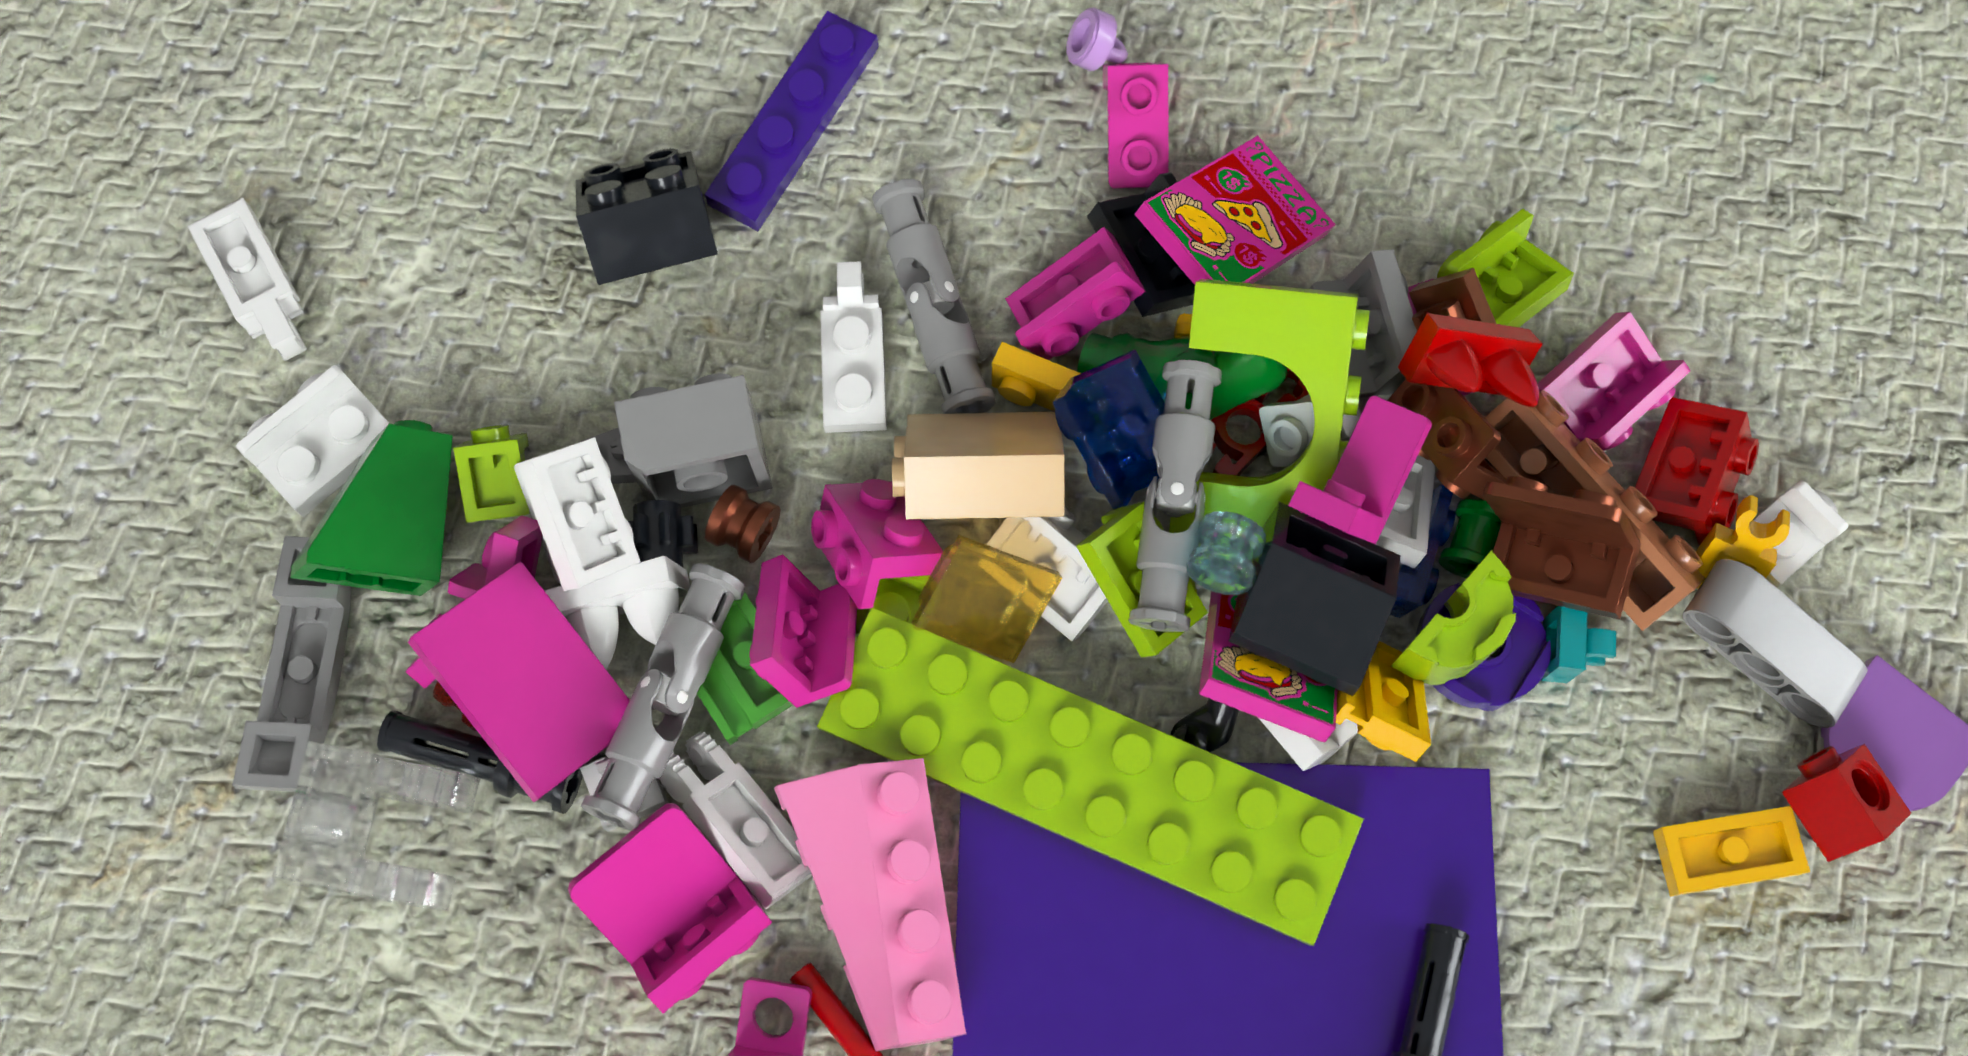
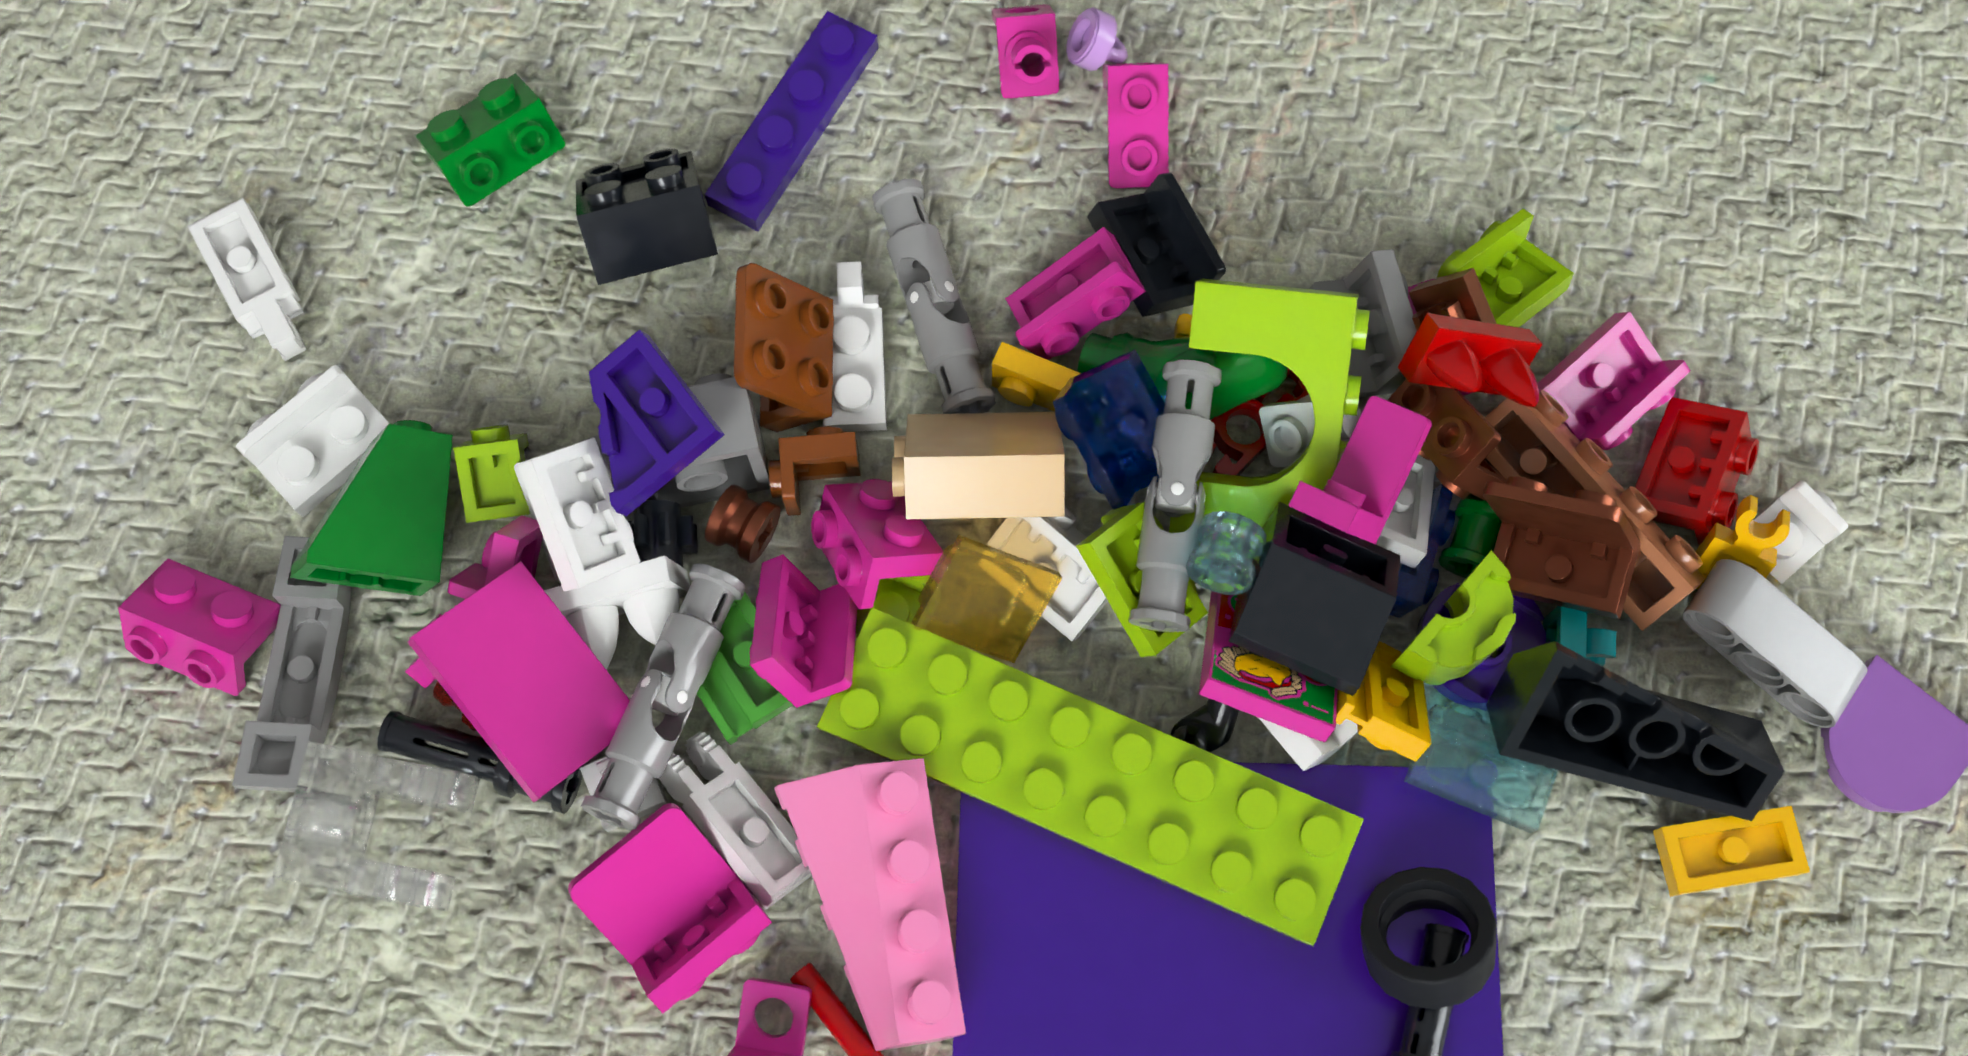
tile [1134,136,1336,285] -> none
red brick [1782,744,1912,862] -> none
none -> dark pink bracket [118,558,280,696]
none -> green bracket [415,73,565,207]
none -> dark purple wing [589,329,725,517]
none -> dark orange bracket [734,263,834,432]
none -> dark orange bracket [769,426,861,516]
none -> dark pink bracket [992,4,1059,99]
none -> black tyre [1360,867,1497,1009]
none -> clear light blue bracket [1404,702,1558,834]
none -> black wedge [1486,641,1785,821]

